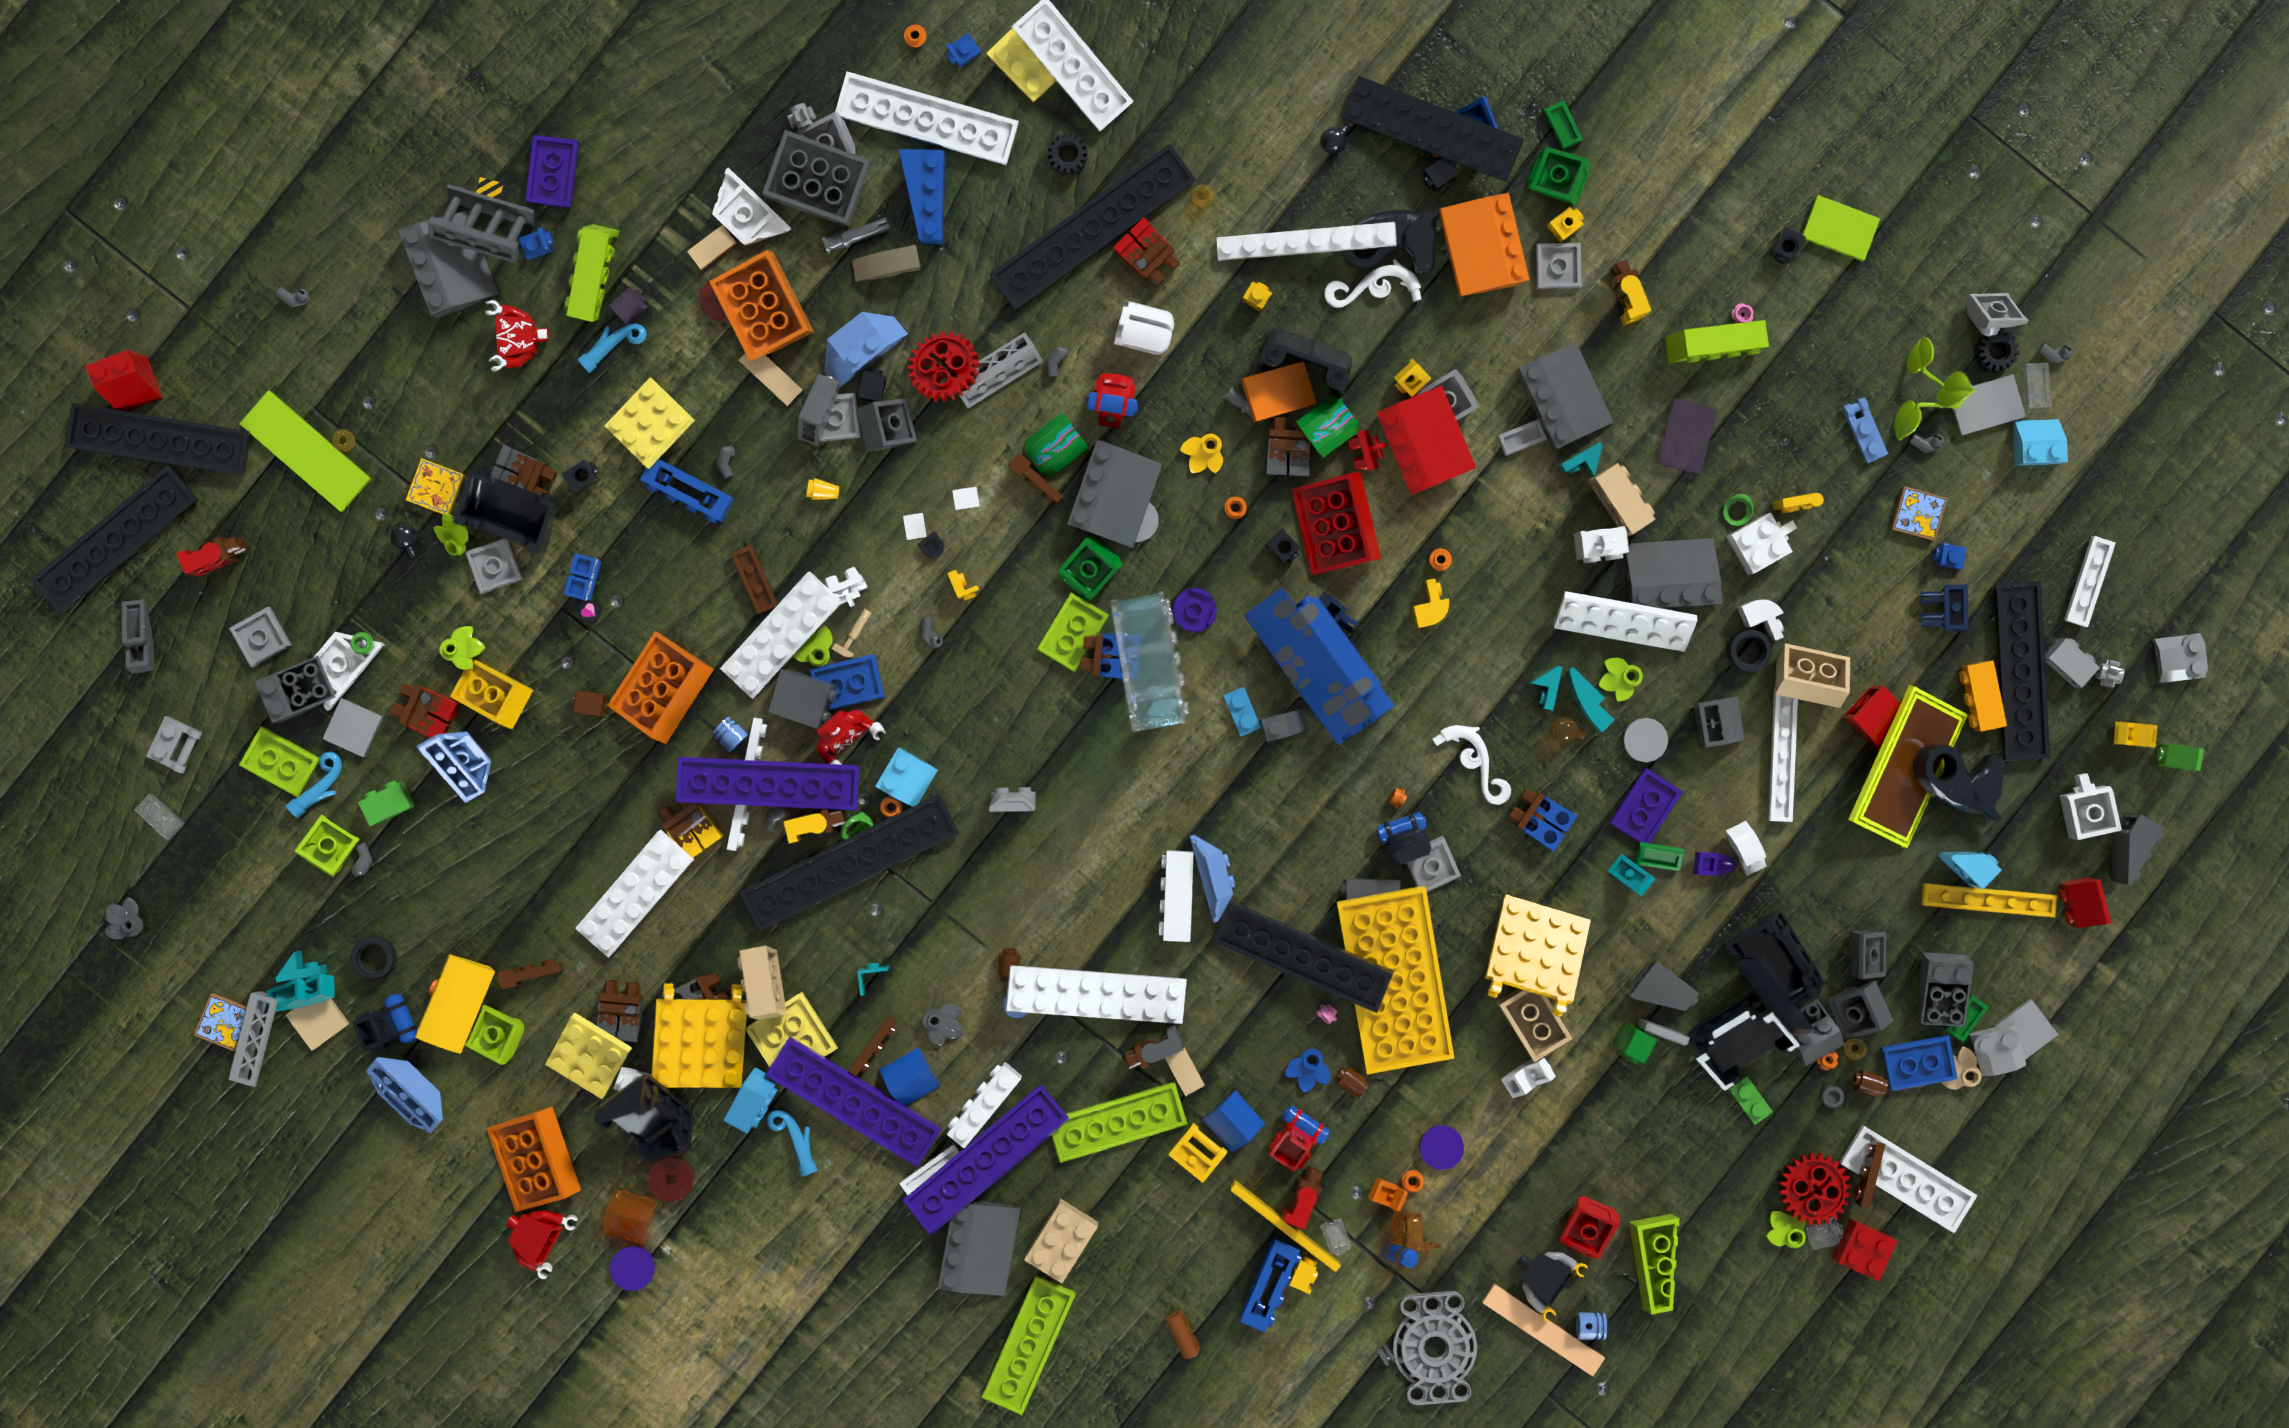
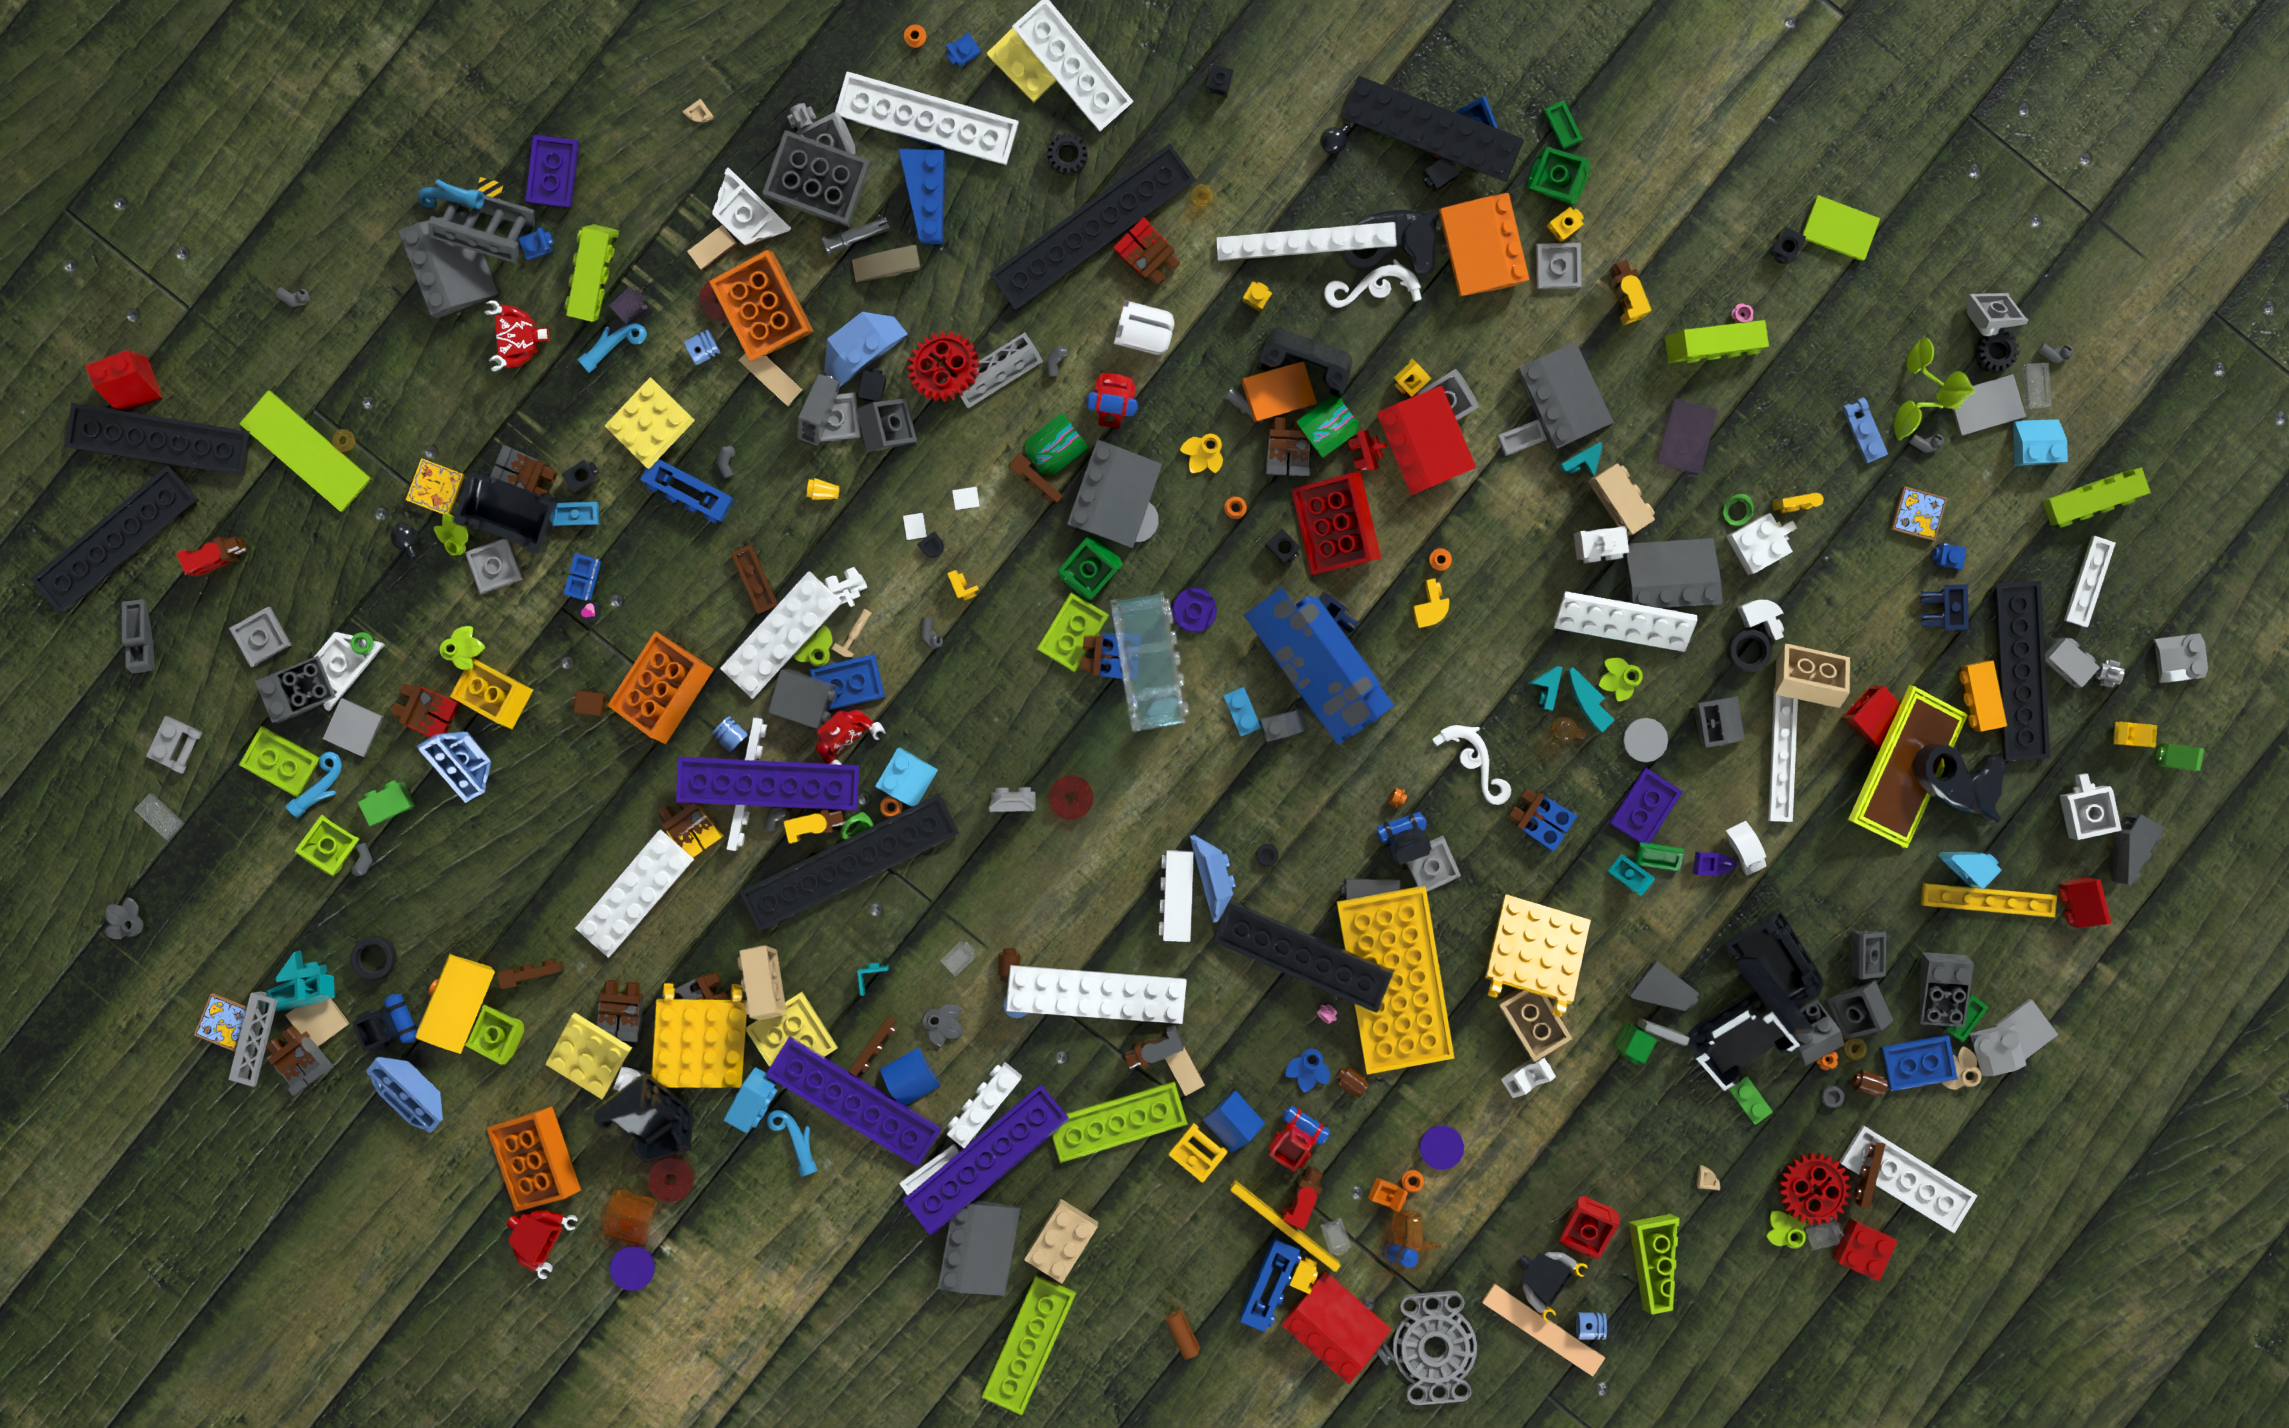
none -> hips [266,1026,334,1096]
none -> dark azure plant [418,180,484,209]
none -> dark azure plate [553,502,599,526]
none -> tan tile [682,99,714,122]
none -> medium blue piece [684,329,721,365]
none -> clear brick [940,940,976,977]
none -> clear red plate [1049,775,1093,820]
none -> black brick [1206,64,1234,97]
none -> black tile [1256,844,1279,866]
none -> red slope [1281,1270,1392,1384]
none -> tan tile [1697,1165,1720,1190]
none -> lime wedge [2042,468,2151,528]

